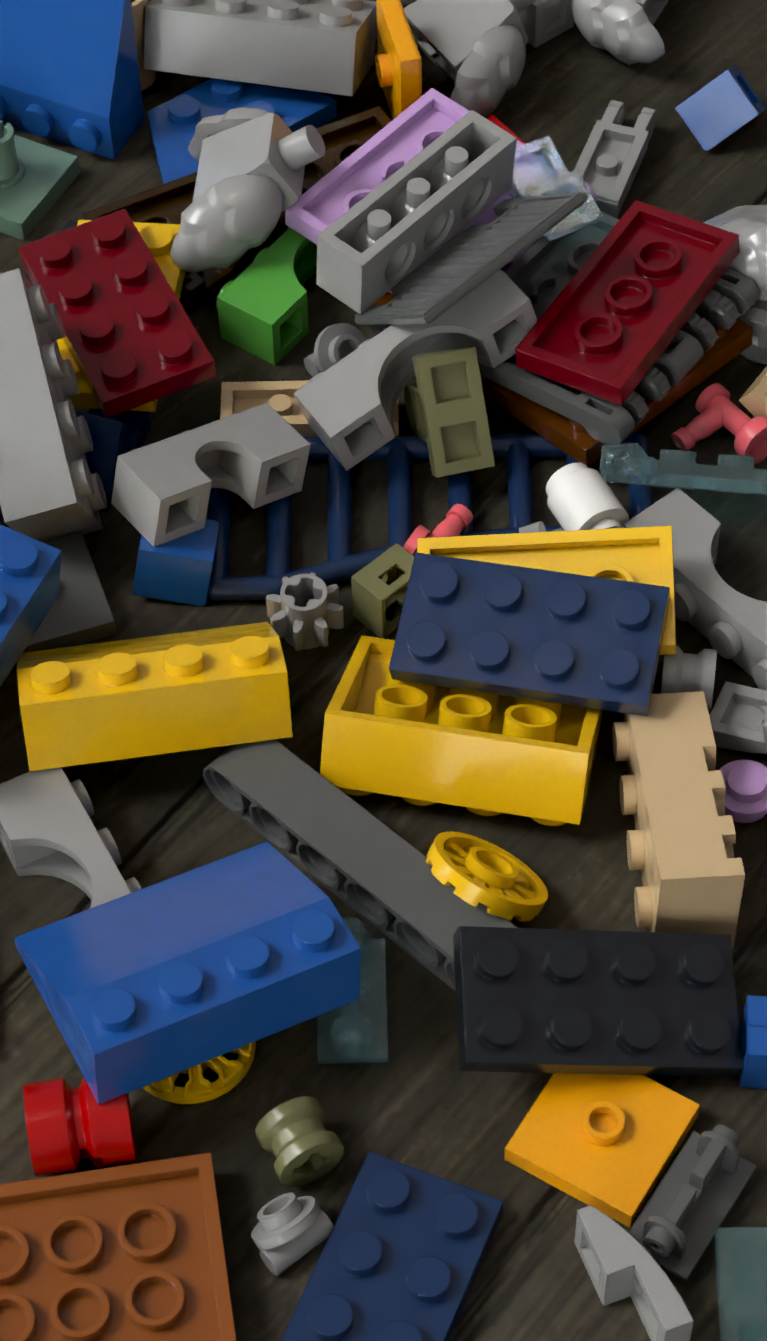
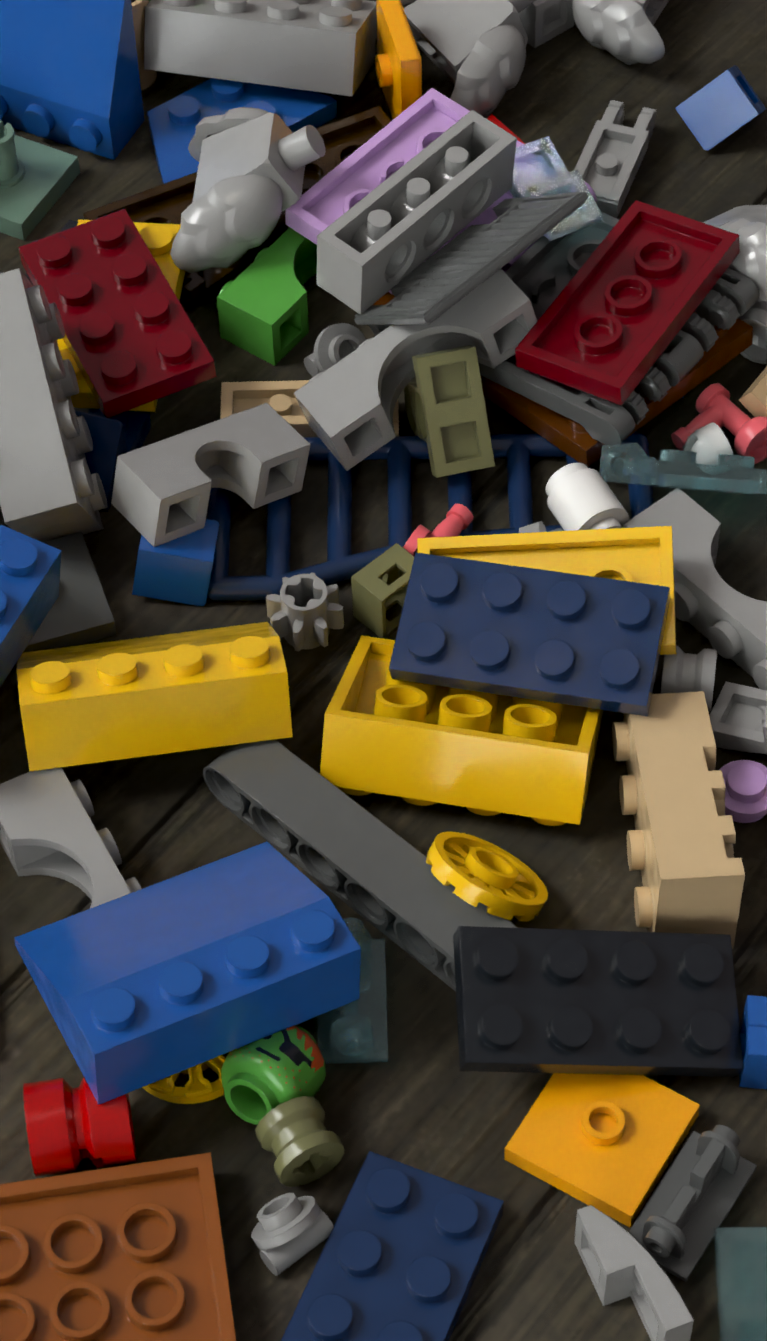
none -> bright green head [220,1025,326,1125]
none -> white hinge [683,422,735,475]

